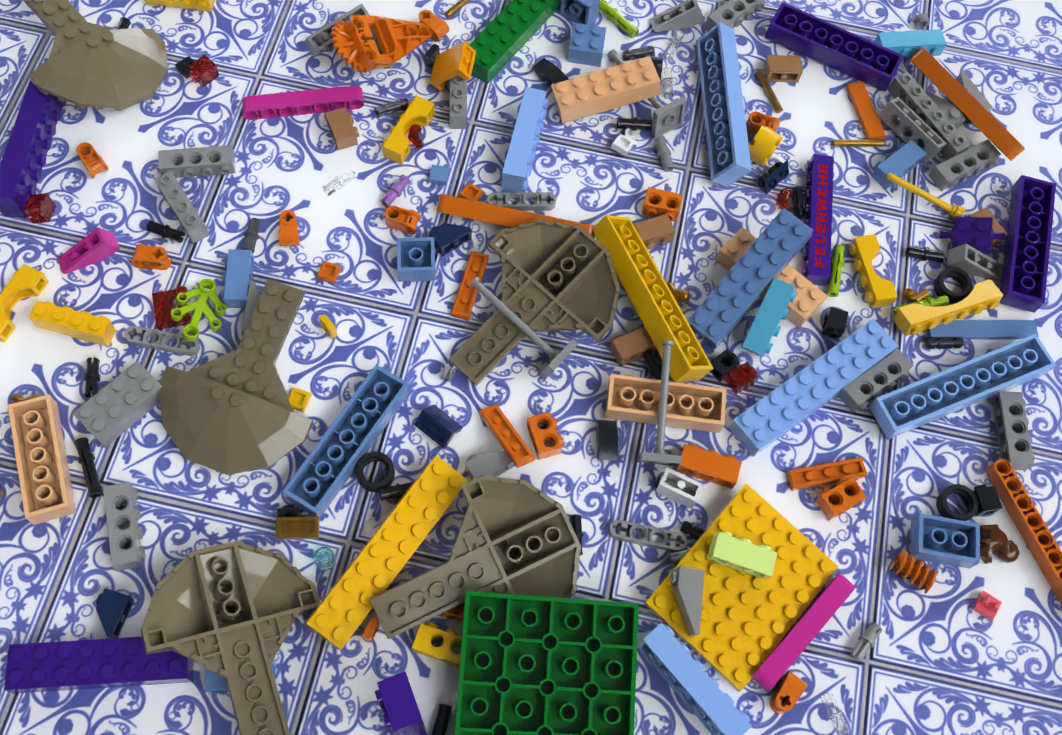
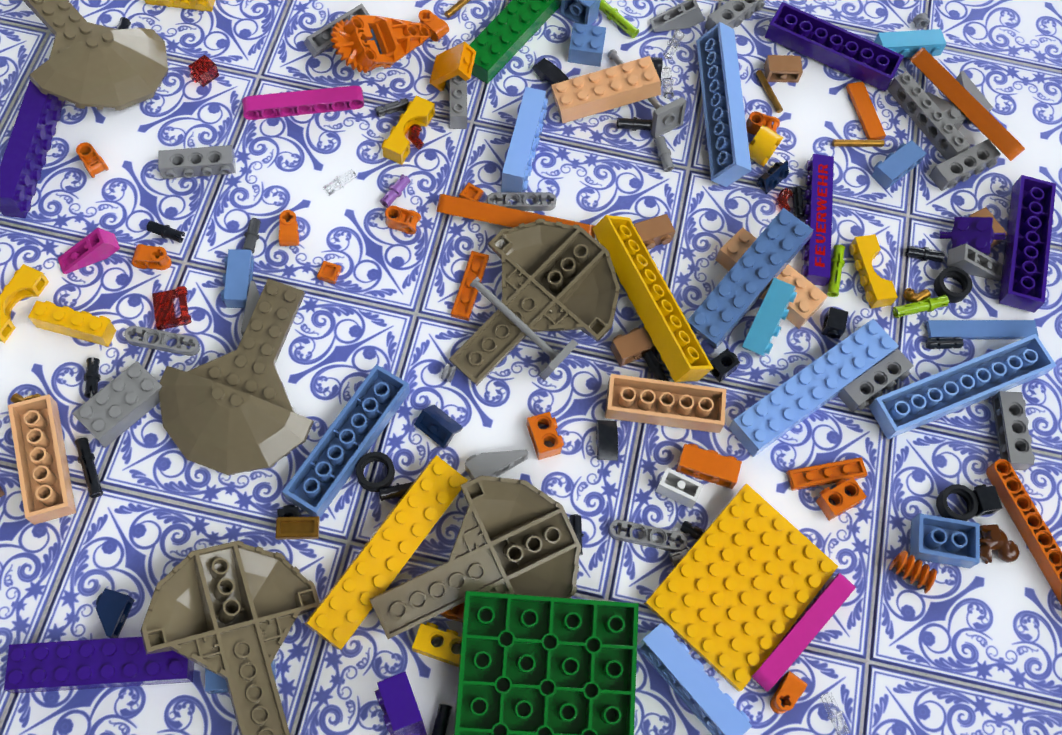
clear red brick [23,193,57,224] -> none
light grey brick [103,482,146,571] -> none
light grey brick [154,171,210,244] -> none
lime plant [171,279,227,342] -> none
black tile [175,56,200,79] -> none
yellow tile [288,387,312,413] -> none
clear light blue wheel [313,547,336,571] -> none
yellow tile [319,314,338,339] -> none
medium nougat brick [325,107,360,151] -> none
orange tile [362,617,380,643] -> none
medium blue brick [397,237,436,282] -> none
black tile [425,44,440,68] -> none
medium blue tile [429,164,450,185] -> none
dark blue slope [429,223,472,257] -> none
orange tile [479,404,535,468] -> none
white plate [611,128,638,156] -> none
black axle [622,46,655,61] -> none
light grey tile [637,340,682,466] -> none
orange brick [642,187,683,222] -> none
pearl gold arm [667,282,691,302] -> none
light grey slope [670,566,705,637] -> none
yellowish green brick [707,531,777,579] -> none
clear red brick [725,362,759,395] -> none
light grey axle [851,622,882,662] -> none
light grey brick [878,97,947,162] -> none
yellow piece [887,173,965,219] -> none
yellow arch [893,279,1003,336] -> none
coral tile [972,591,1002,621] -> none

